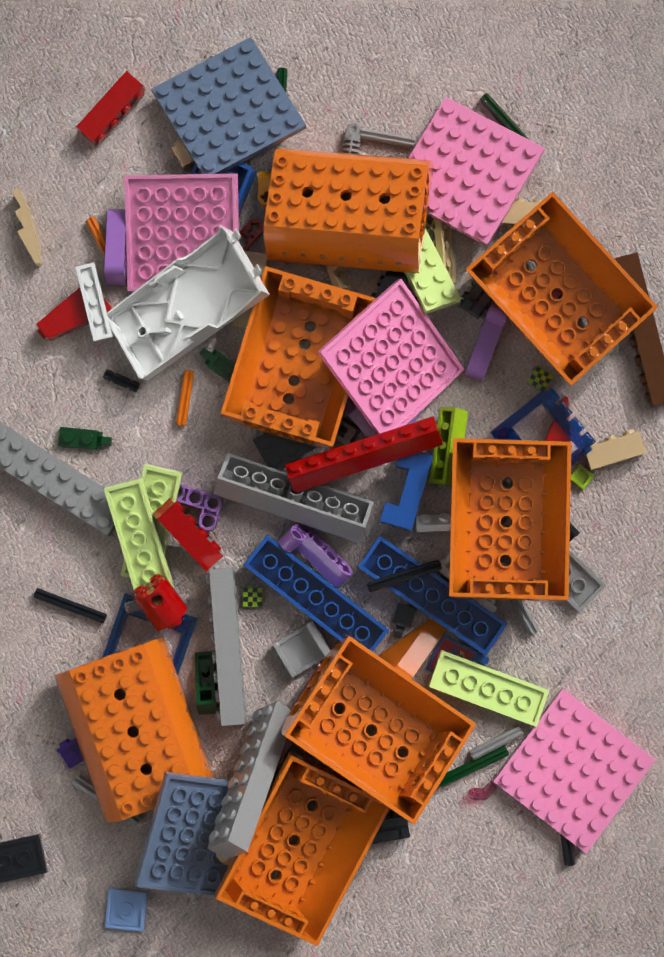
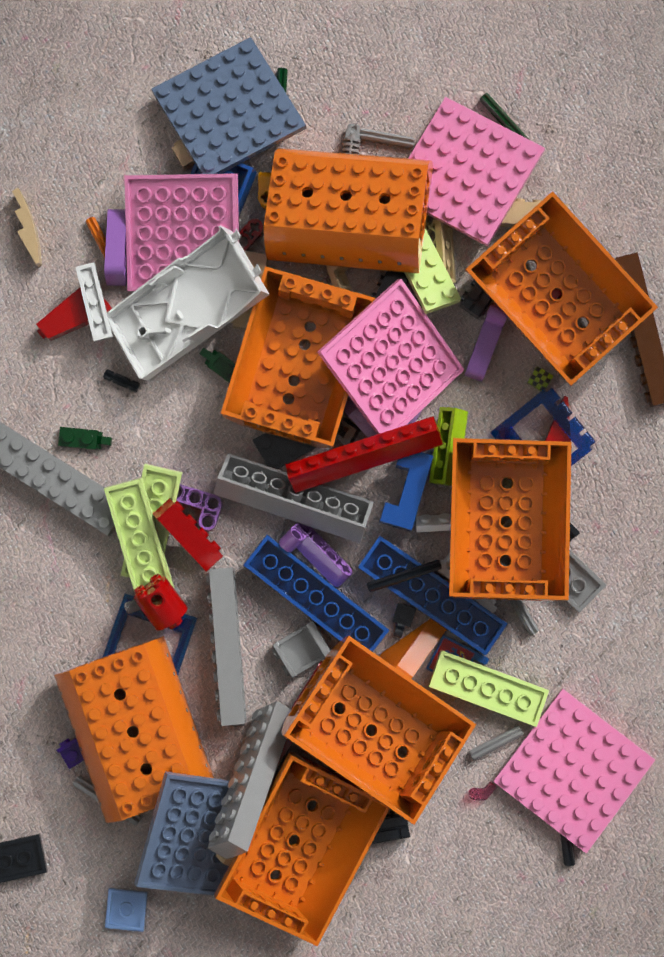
black axle [34,588,107,623] -> none
red brick [76,71,145,146] -> none
orange axle [176,370,194,426] -> none
dark green slope [195,651,218,715] -> none
tile [243,587,263,607] -> none
dark green axle [439,745,509,787] -> none
lime tile [571,464,595,491] -> none
tan brick [582,429,646,471] -> none

